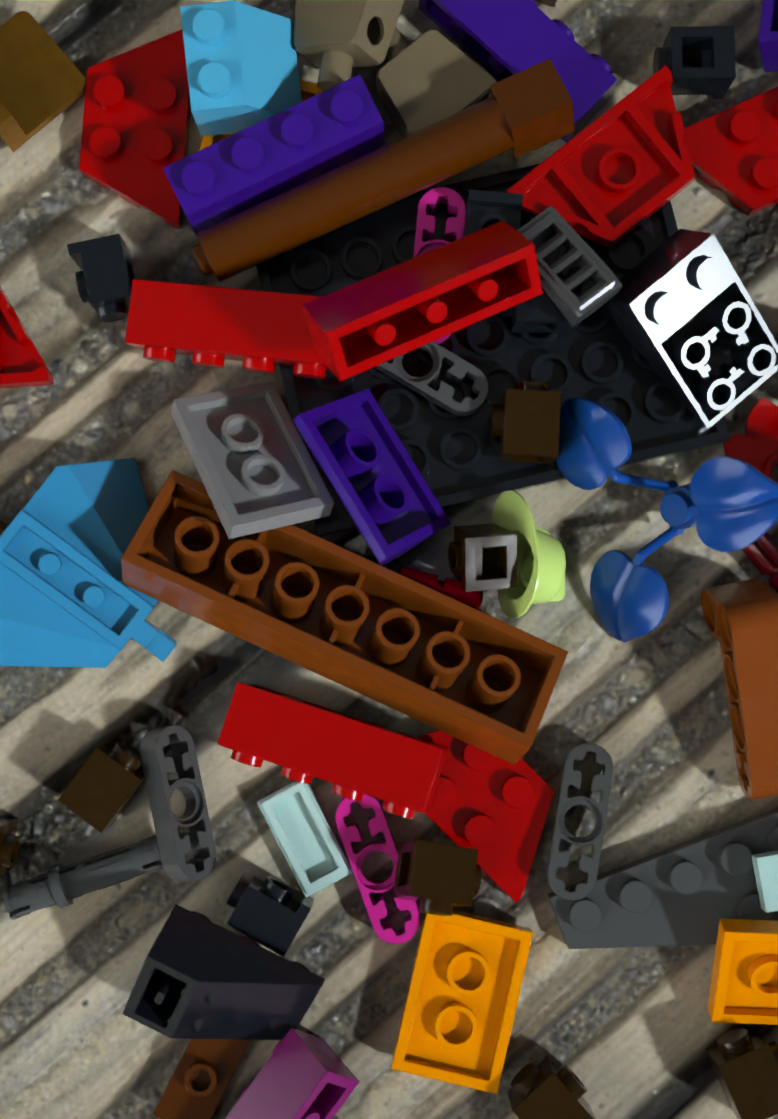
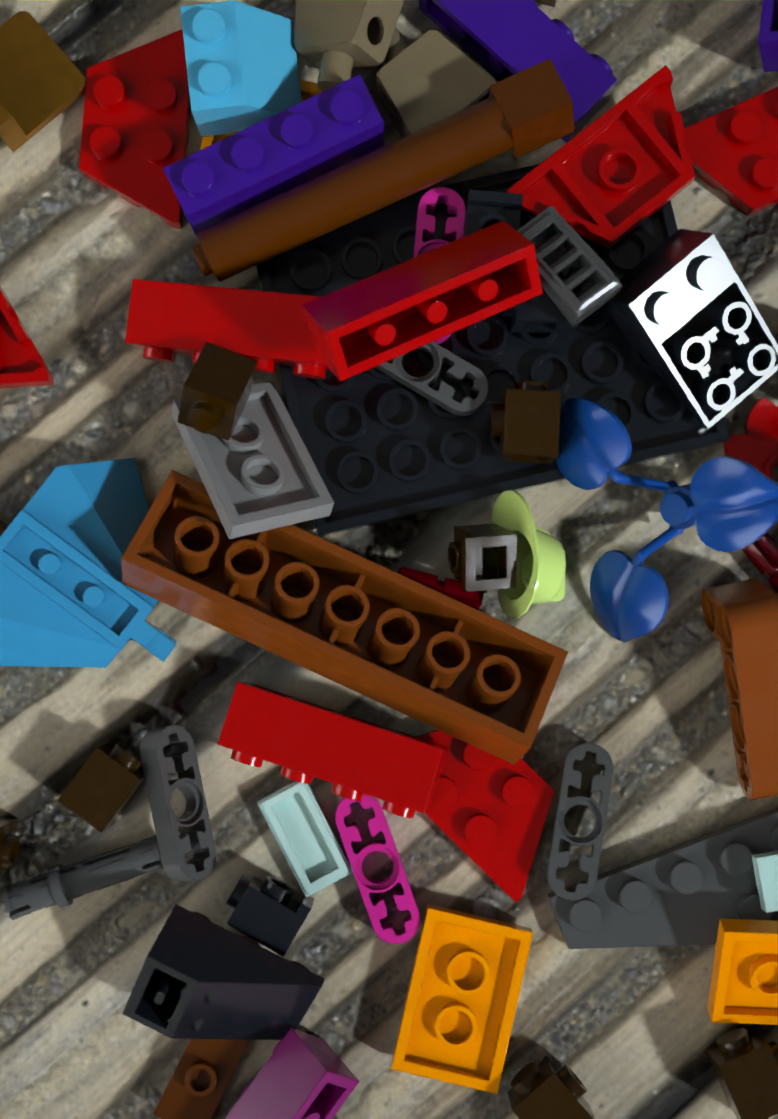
black brick [67,234,135,322] -> none
dark purple slope [293,388,451,566] -> none
dark brown brick [393,839,482,916] -> none
black brick [653,26,736,99] -> none
none -> dark brown brick [177,342,258,441]

